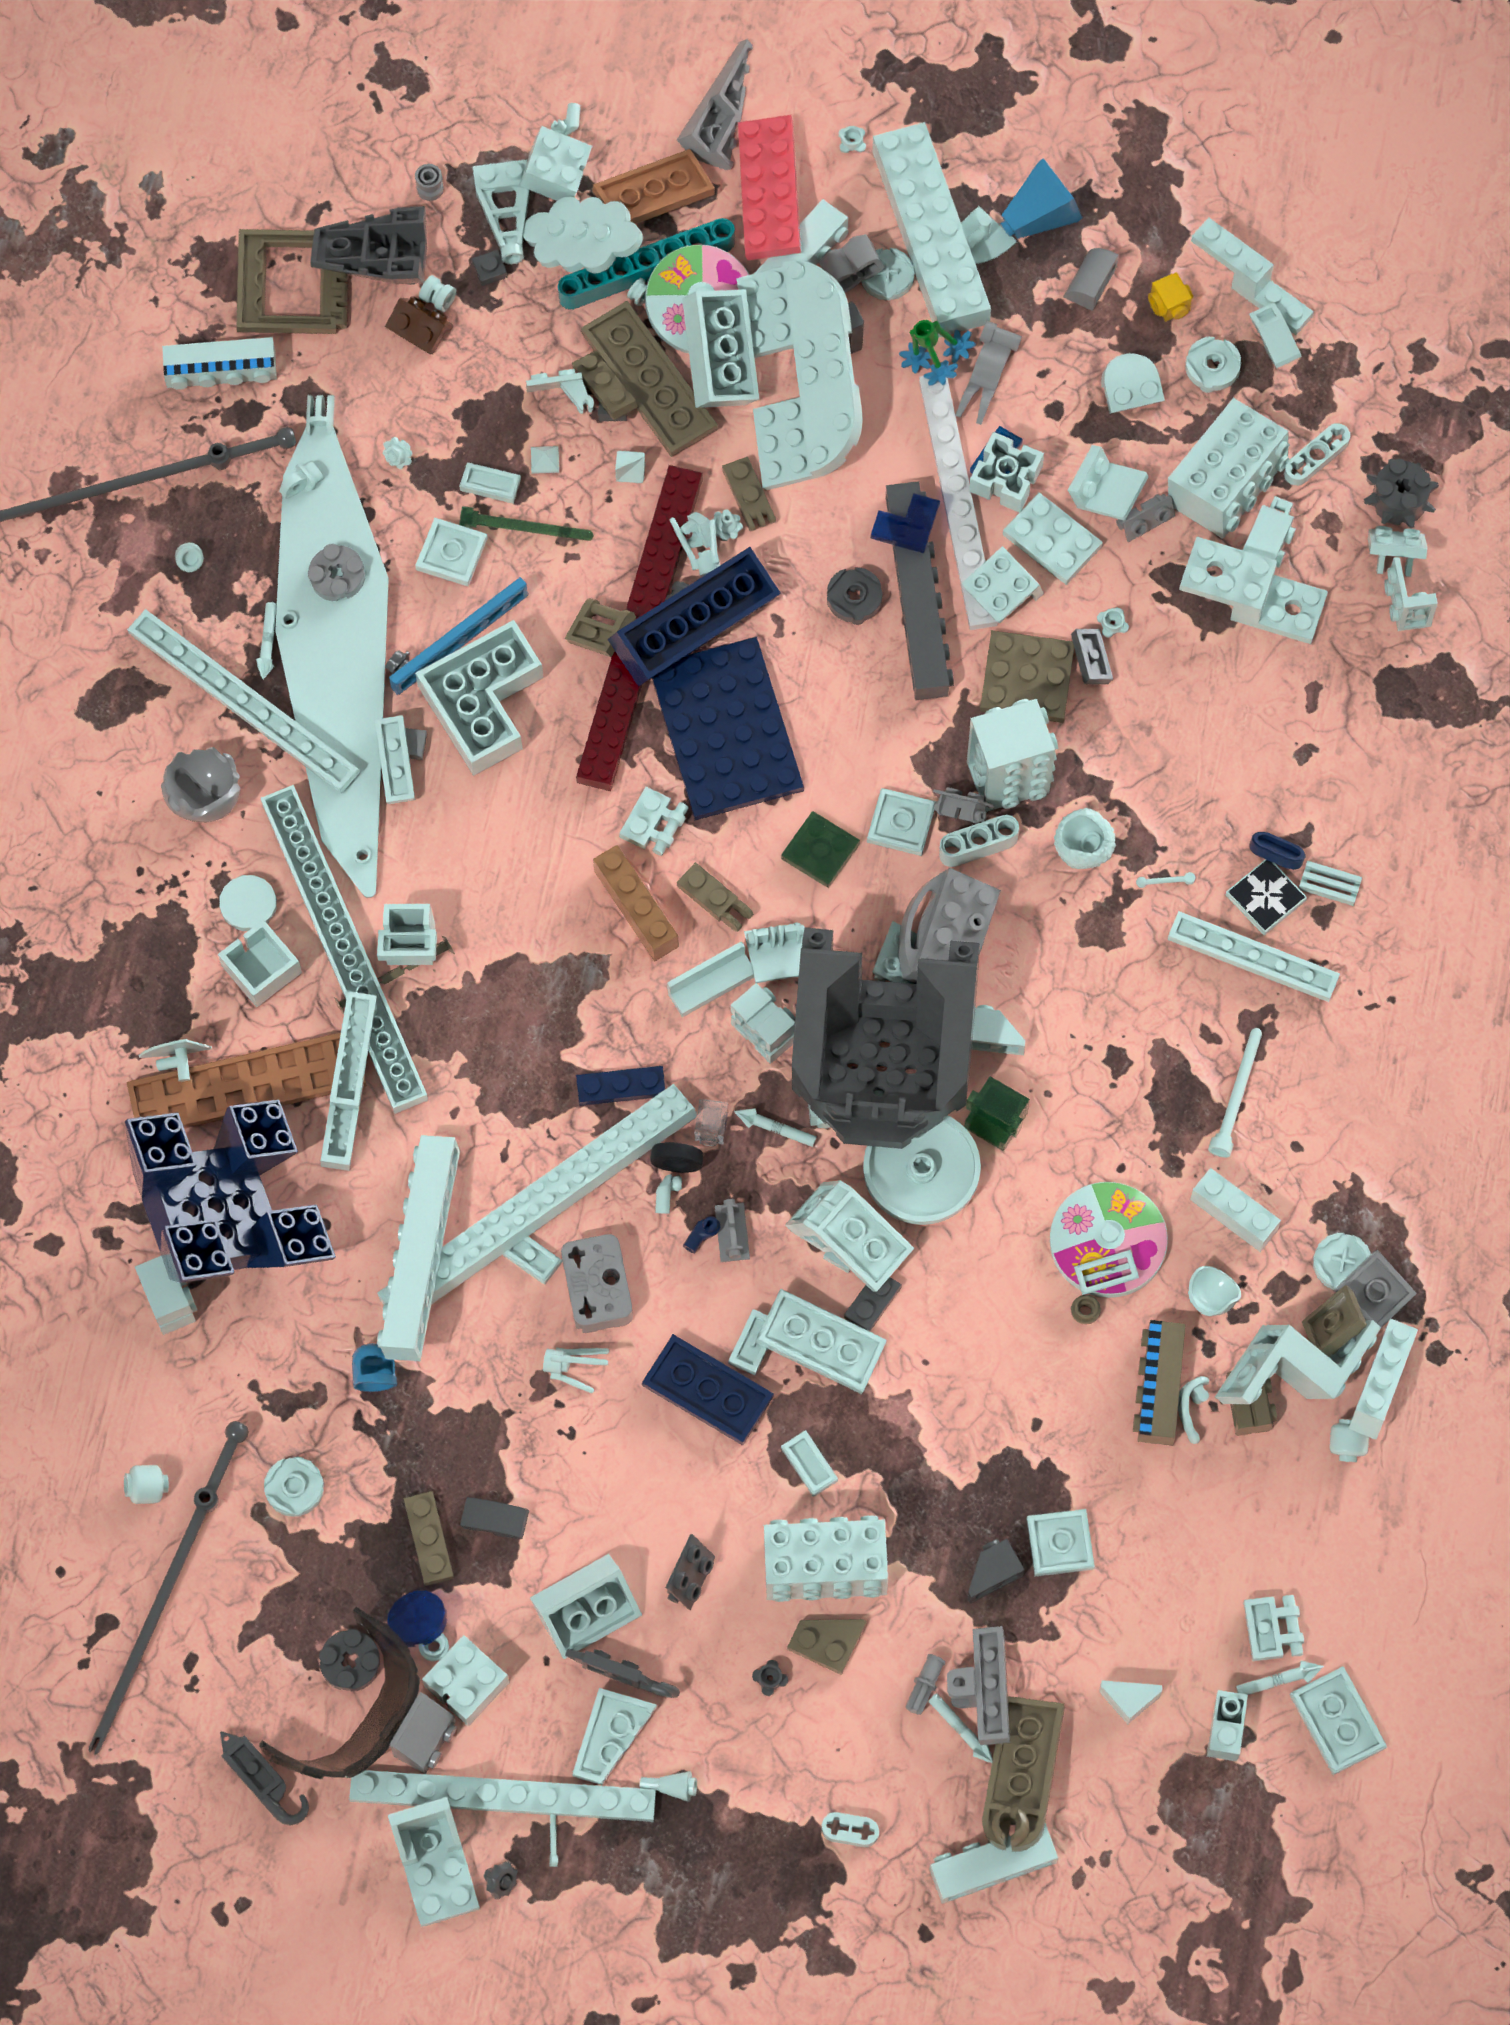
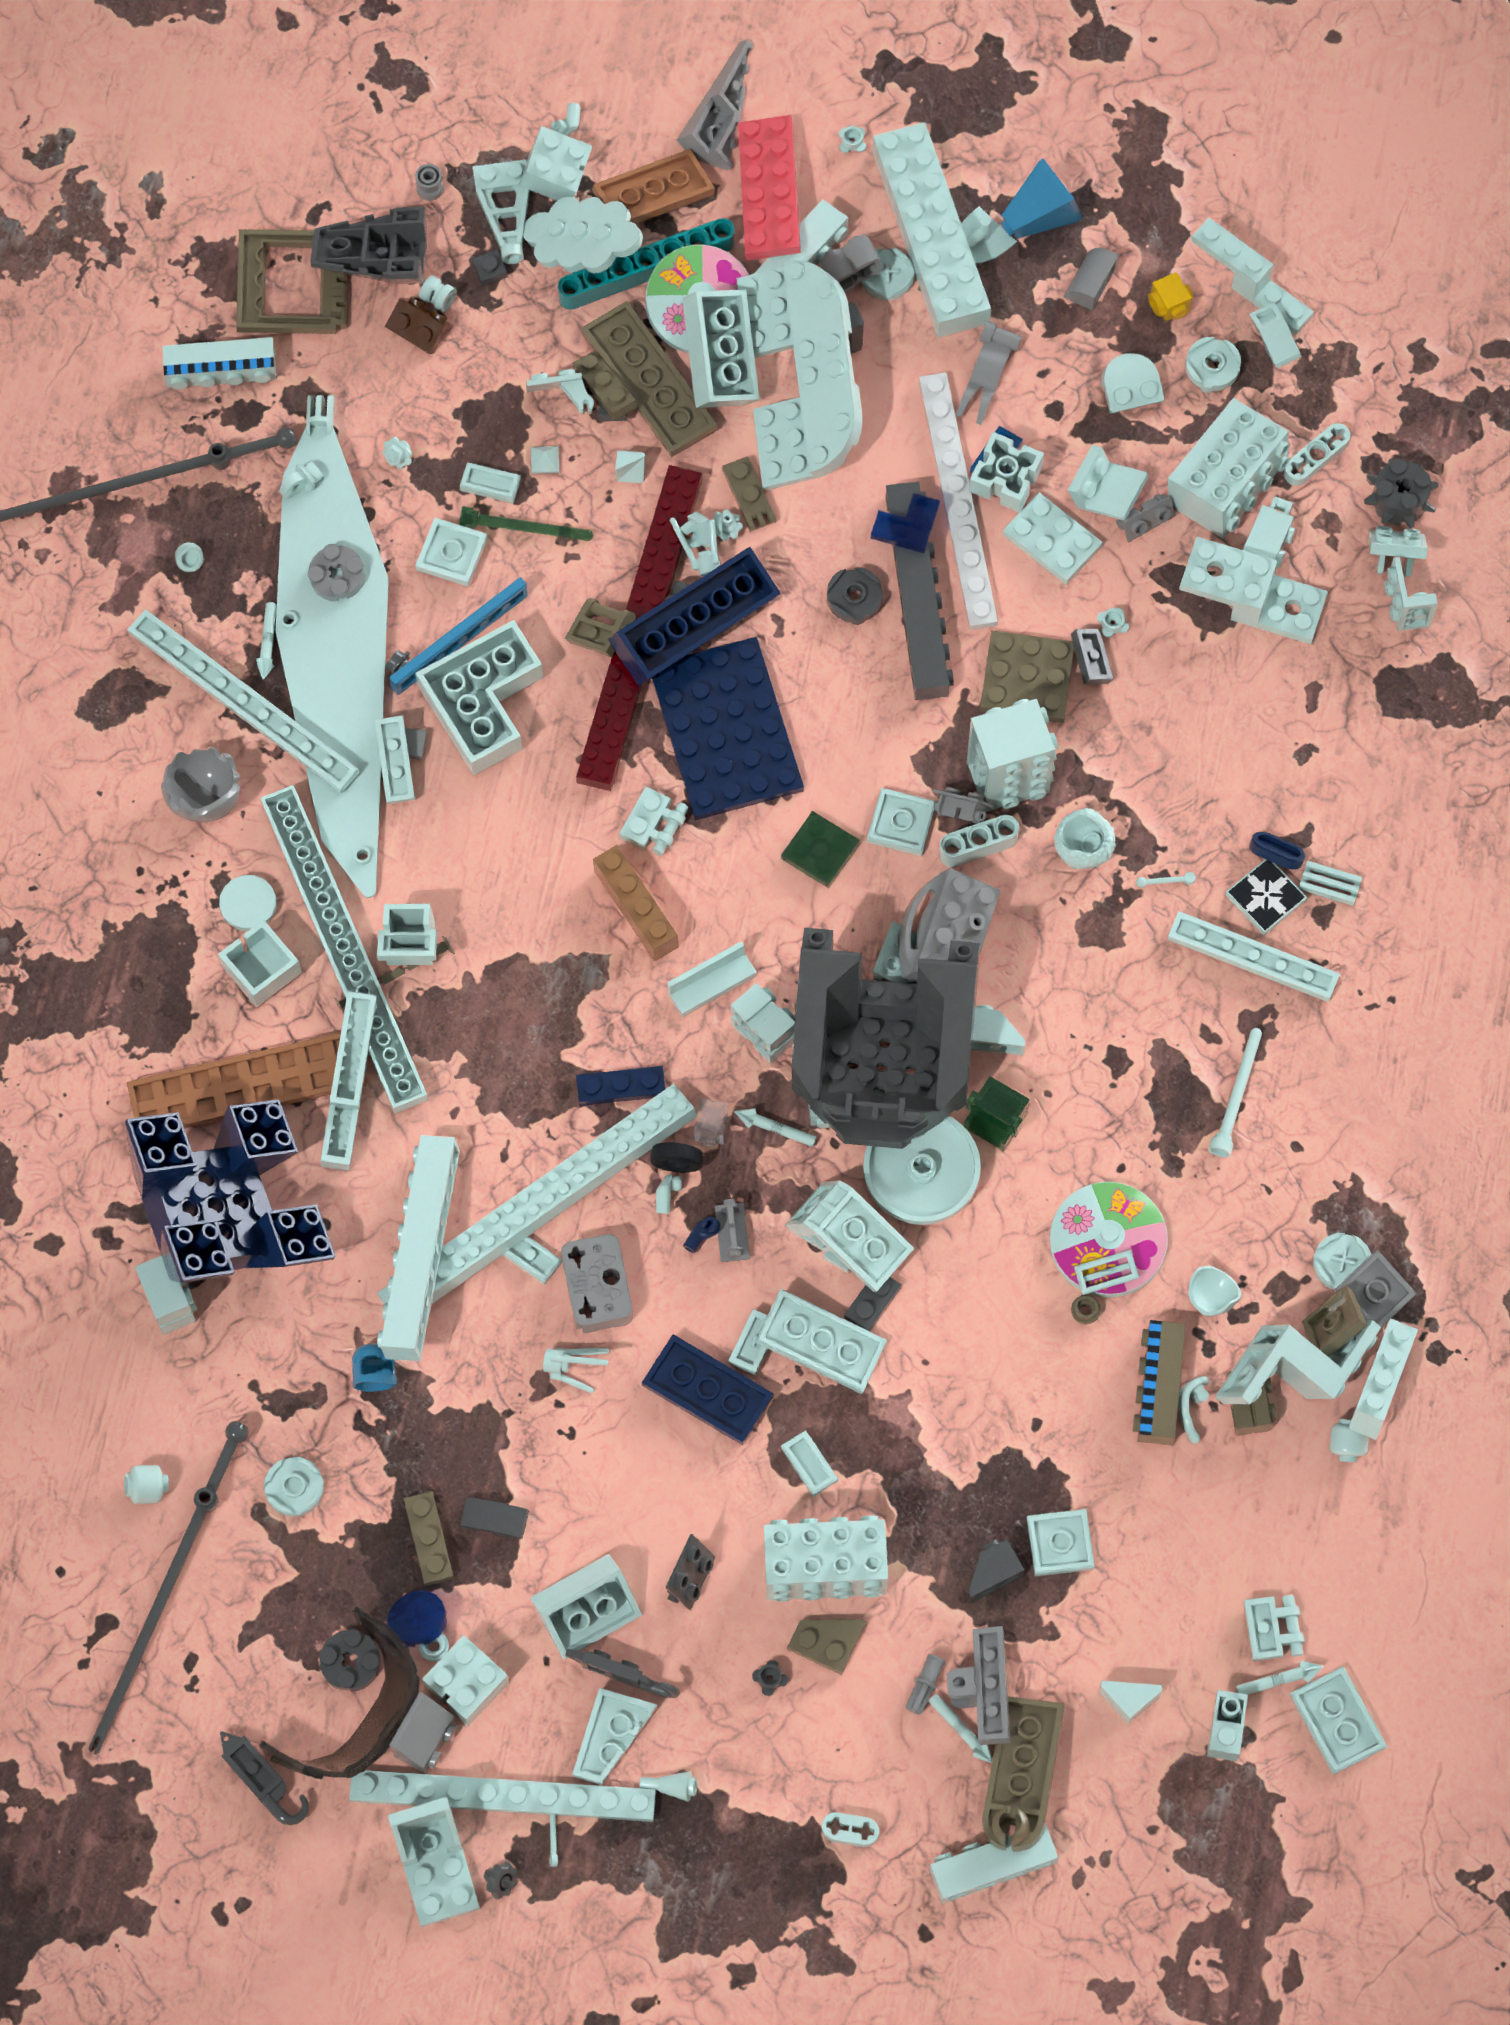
light aqua shield [139,1039,212,1082] -> none
light aqua bush [627,278,647,306] -> none
dark tan hinge [676,862,754,932] -> none
light aqua hinge [744,923,805,983] -> none
dark azure plant [899,320,976,386] -> none
light aqua bracket [962,546,1044,623] -> none
light aqua brick [1190,1168,1281,1252] -> none

